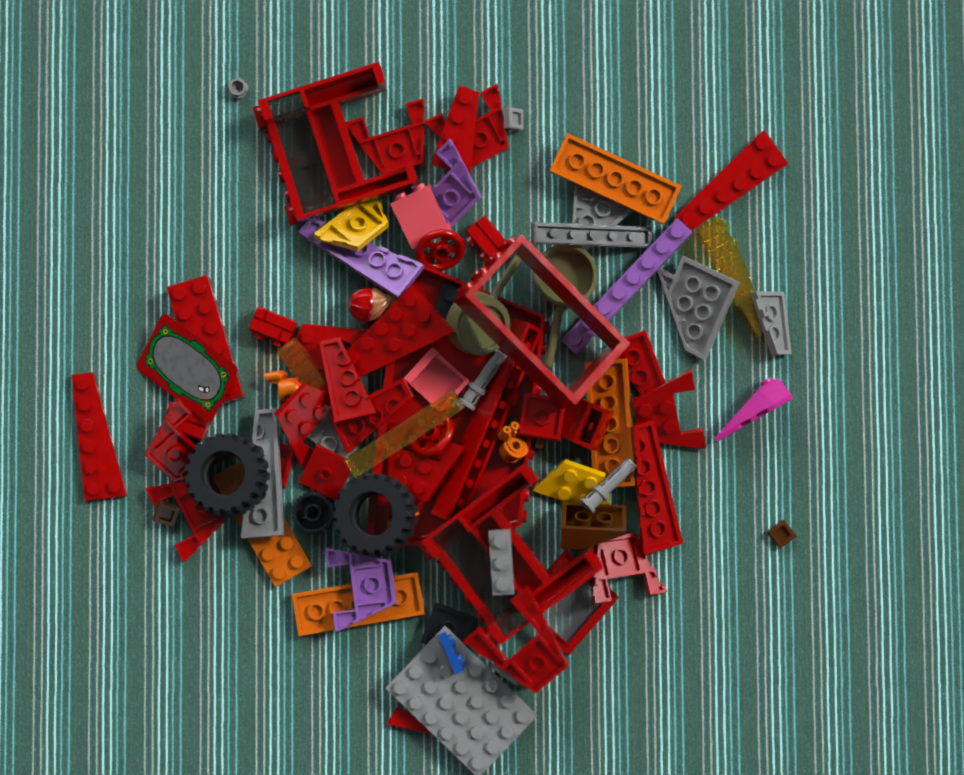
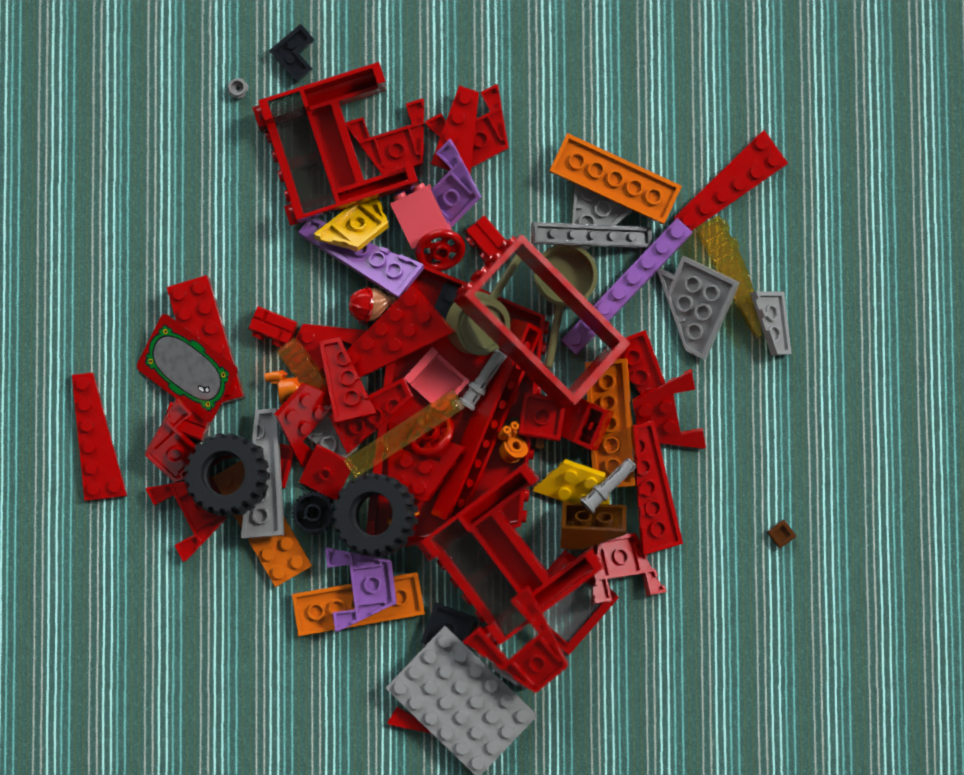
reddish brown tile [152,500,180,527] -> none
blue plate [438,631,466,675] -> none
light grey plate [488,529,515,596] -> none
light grey tile [504,107,523,131] -> none
dark pink wedge [713,377,793,443] -> none
none -> black plate [269,24,315,83]

